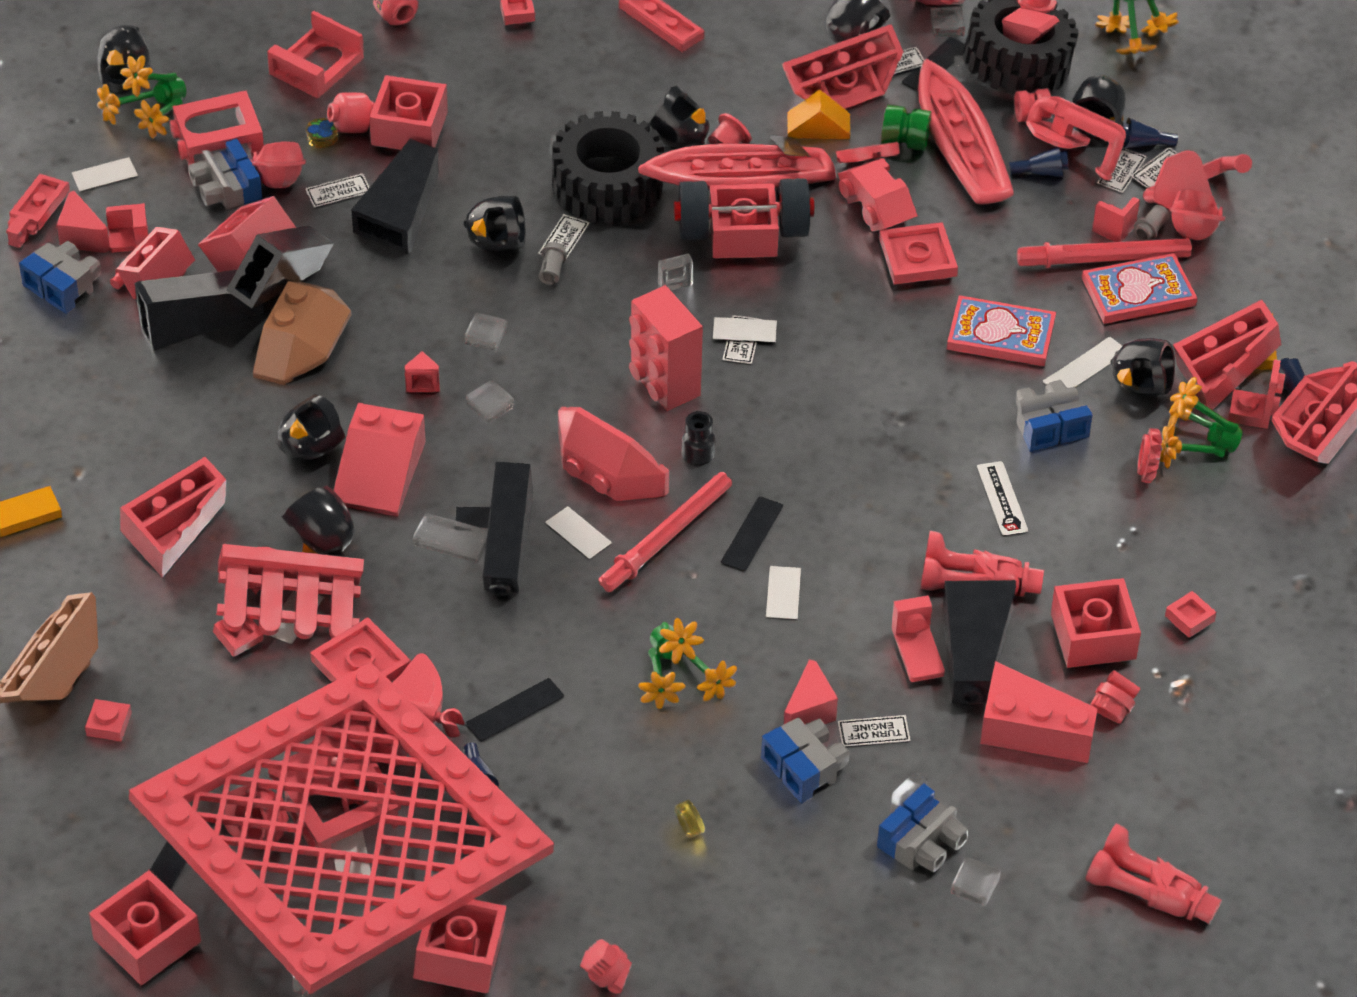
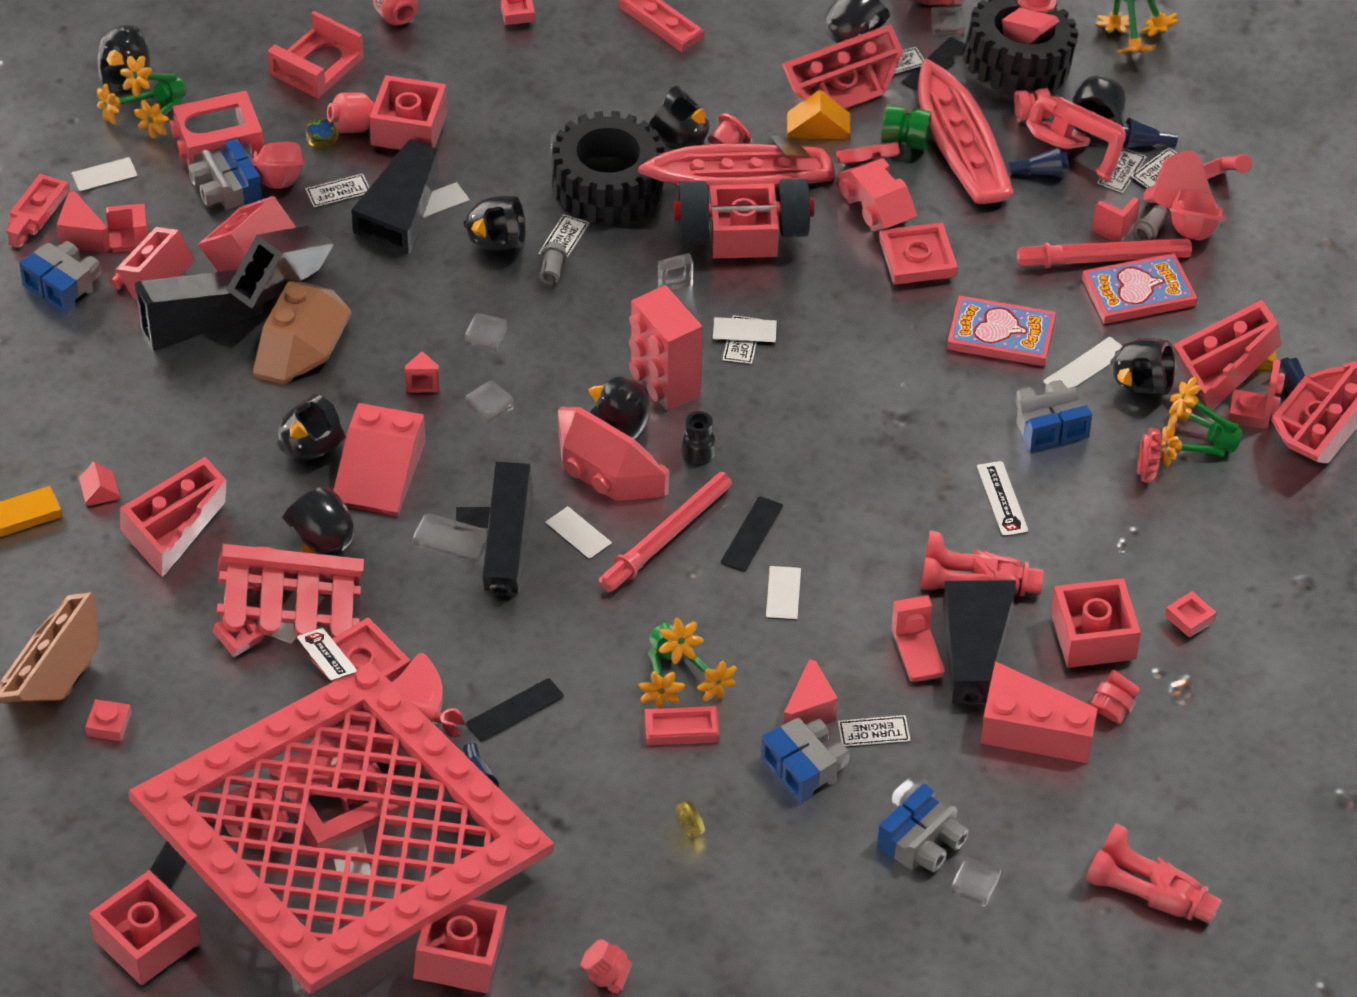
none -> coral slope [79,461,120,506]
none -> white sticker [297,628,357,680]
none -> white sticker [423,182,470,218]
none -> black piece [588,376,650,440]
none -> coral tile [645,706,720,746]

